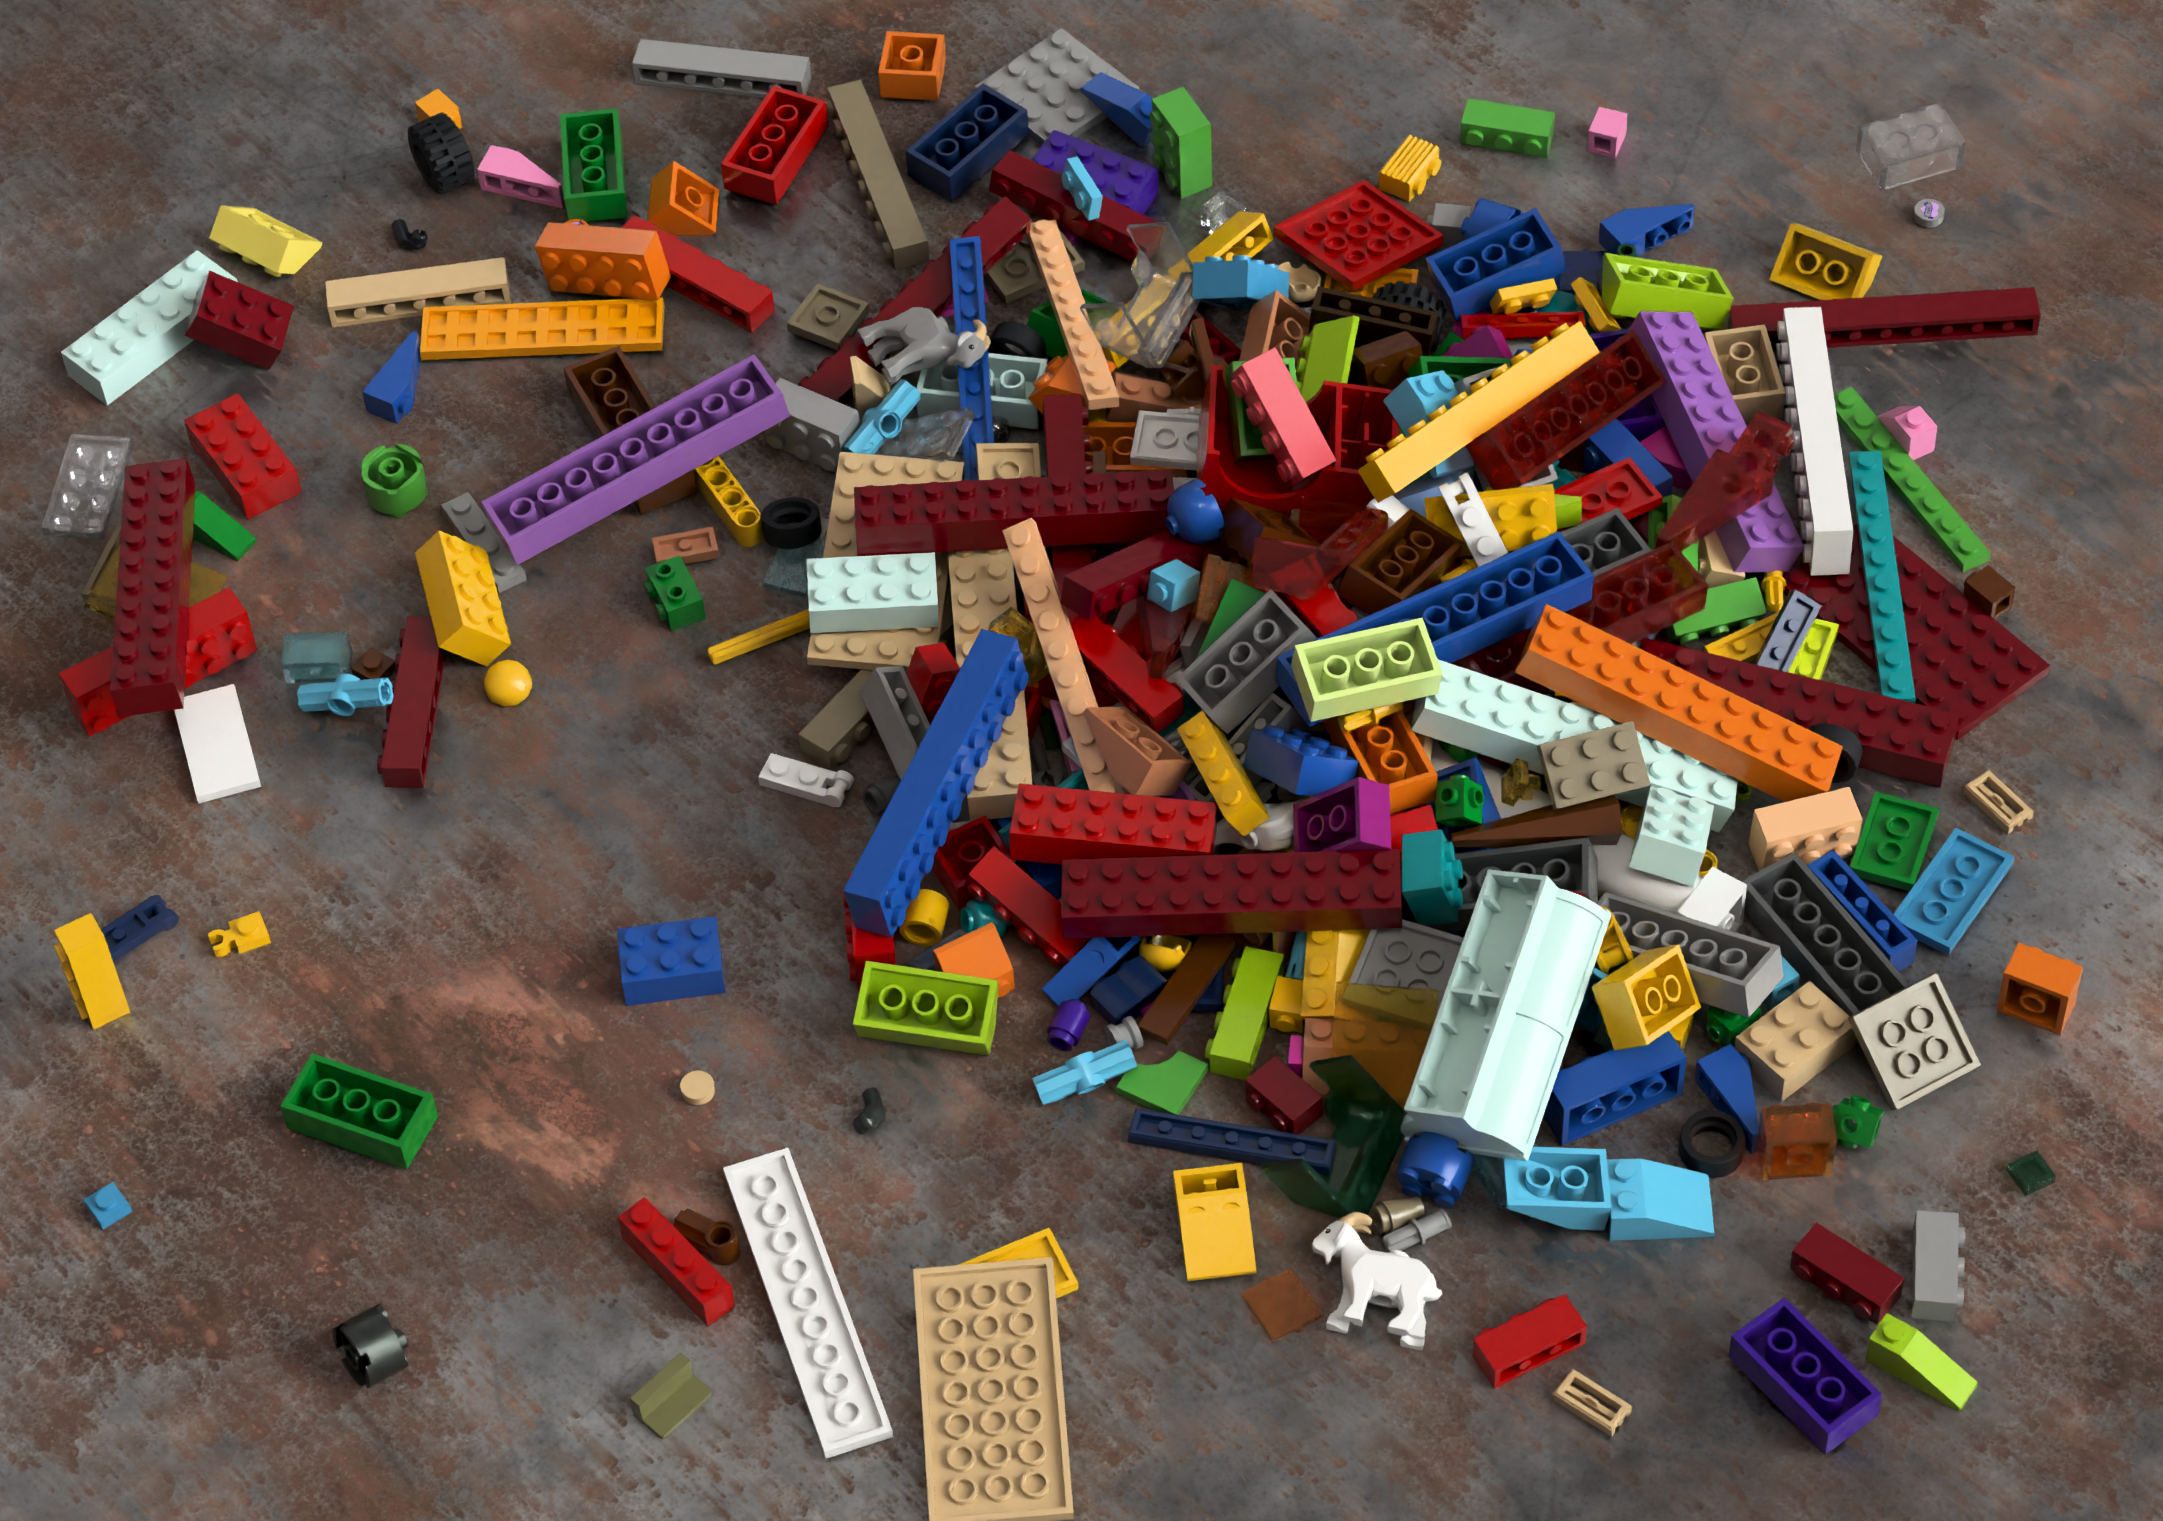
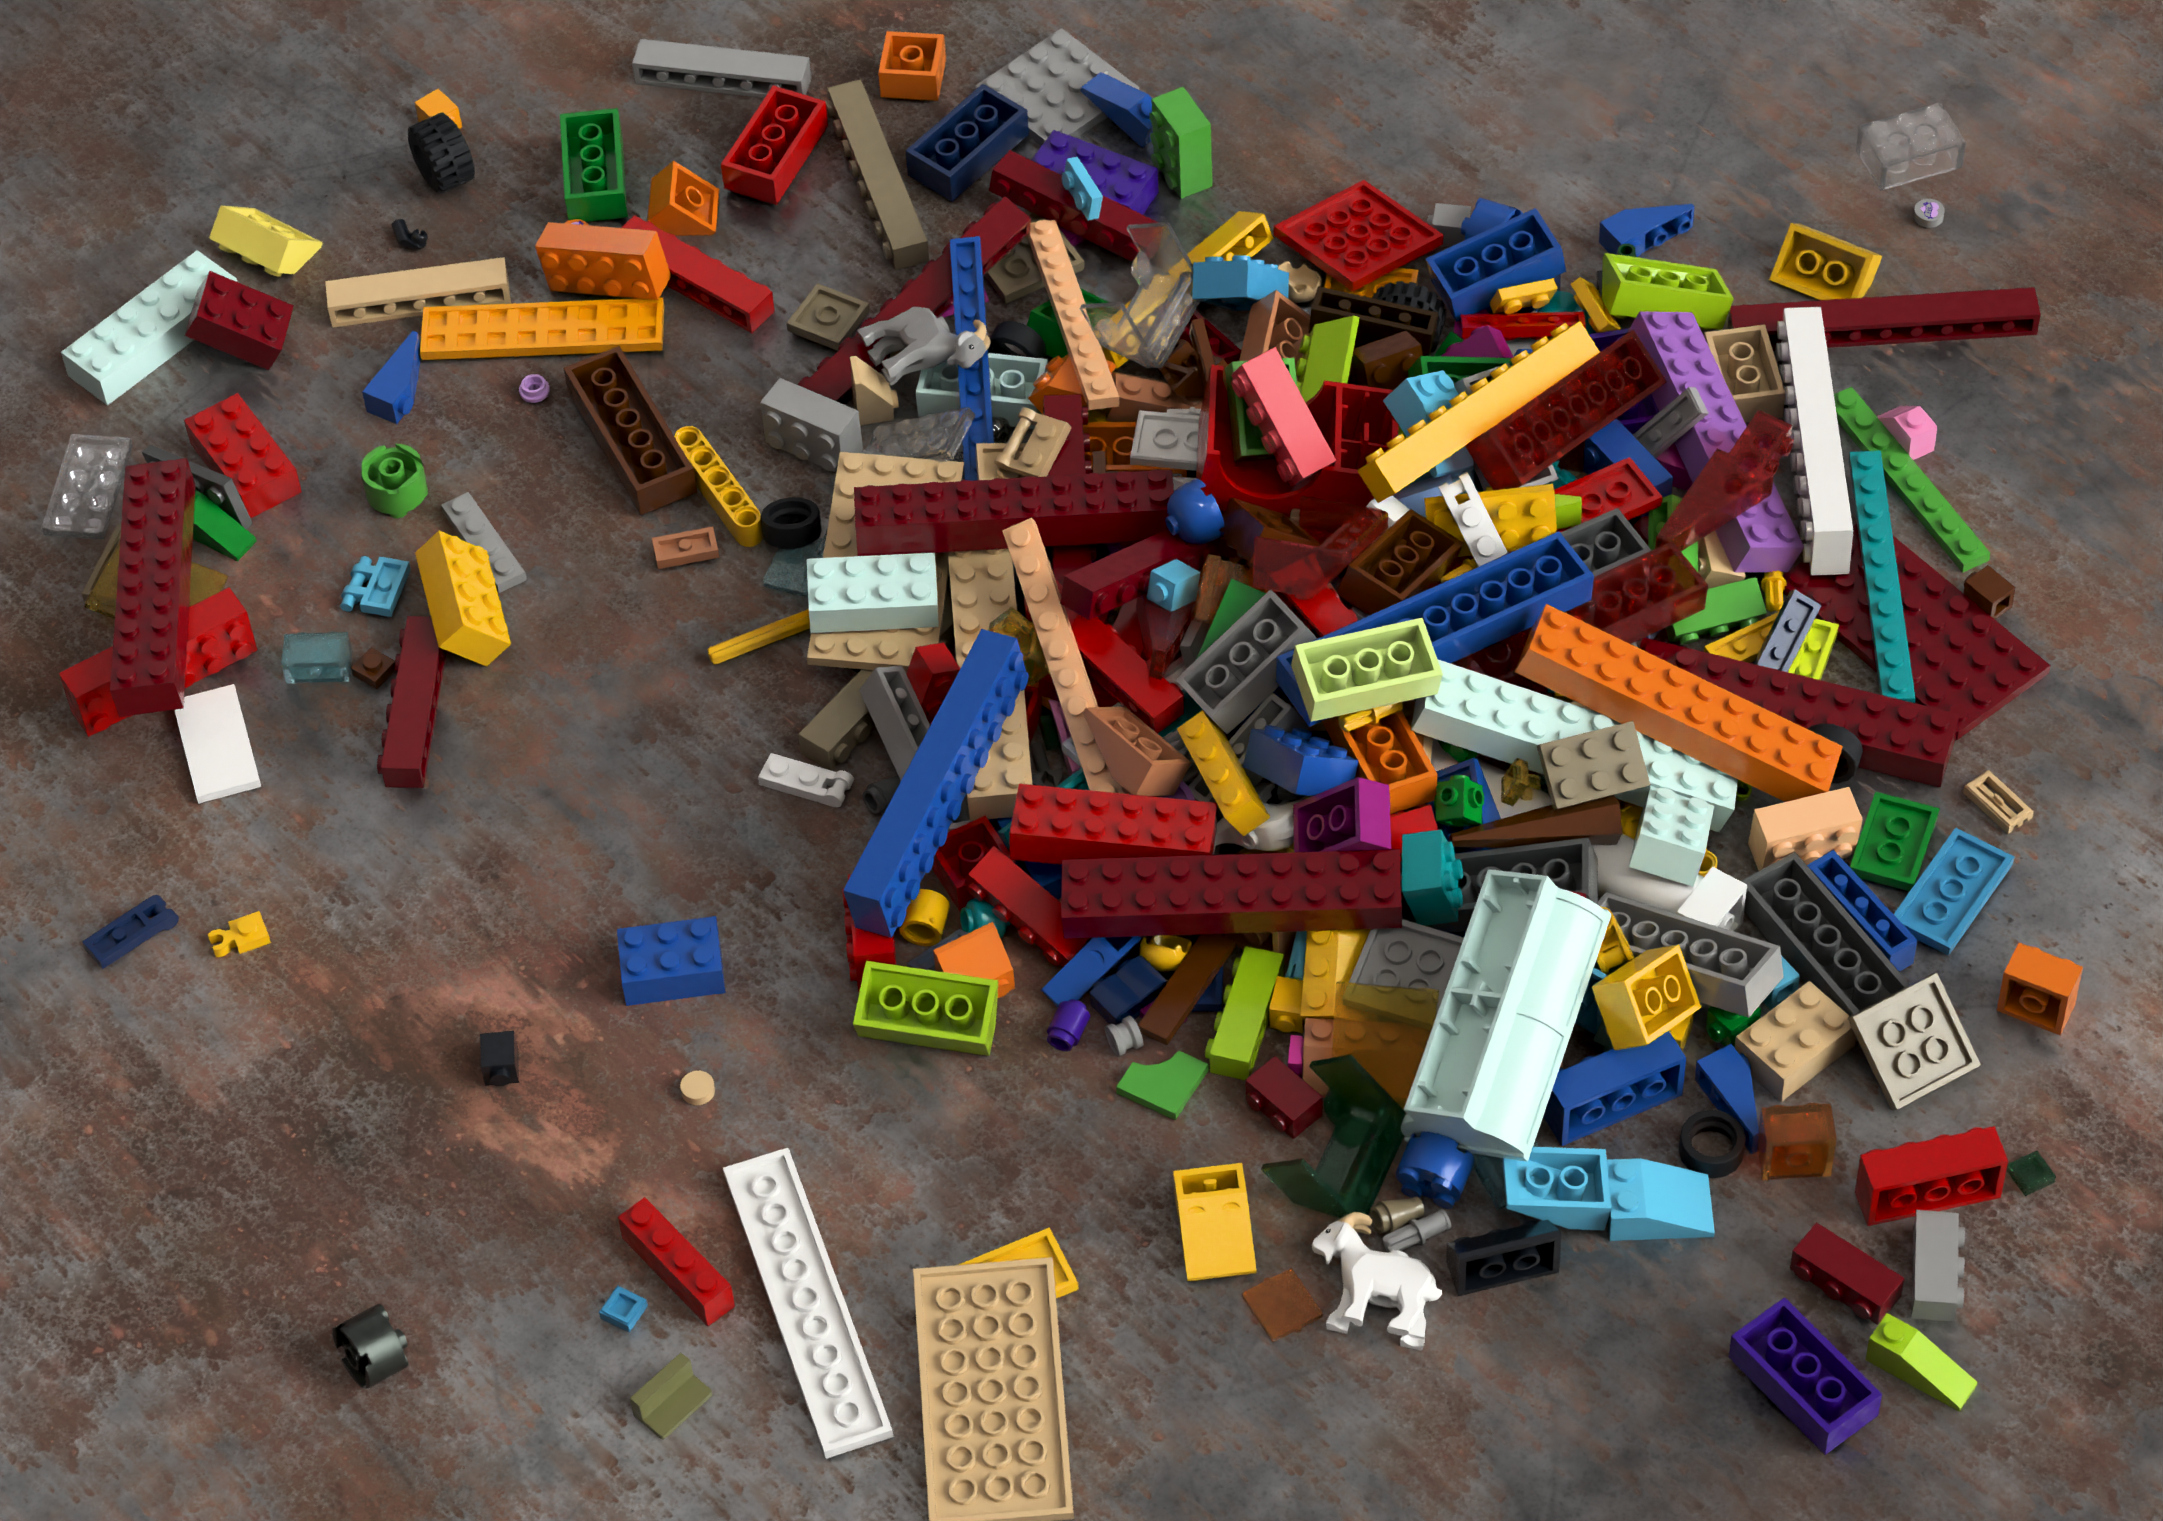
yellow brick [53,913,131,1029] -> none
dark azure plate [83,1182,132,1230] -> none
green brick [280,1053,438,1170] -> none
medium azure piece [297,673,394,716] -> none
bright pink slope [477,145,564,208] -> none
medium lavender brick [481,354,790,565] -> none
yellow hair [484,659,532,707] -> none
green brick [643,555,706,632] -> none
reddish brown piece [673,1208,740,1266] -> none
medium azure piece [843,379,921,455] -> none
pearl dark grey arm [853,1087,886,1134] -> none
medium azure piece [1032,1040,1138,1106] -> none
dark blue tile [1128,1108,1336,1175] -> none
clear panel [1201,191,1247,234] -> none
yellow brick [1378,134,1441,202] -> none
bright green brick [1460,98,1555,158] -> none
red brick [1473,1294,1587,1389] -> none
tan tile [1552,1369,1632,1437] -> none
clear blue piece [1561,249,1610,294] -> none
bright pink brick [1587,107,1628,158] -> none
green brick [1827,1095,1885,1149] -> none
none -> dark grey wing [142,445,253,530]
none -> medium azure plate [340,556,411,617]
none -> black brick [480,1031,519,1086]
none -> lavender plate [519,374,550,403]
none -> dark azure tile [599,1285,648,1332]
none -> tan plate [994,407,1072,477]
none -> black slope [1446,1219,1561,1296]
none -> light grey tile [1633,387,1709,459]
none -> red brick [1855,1126,2008,1227]

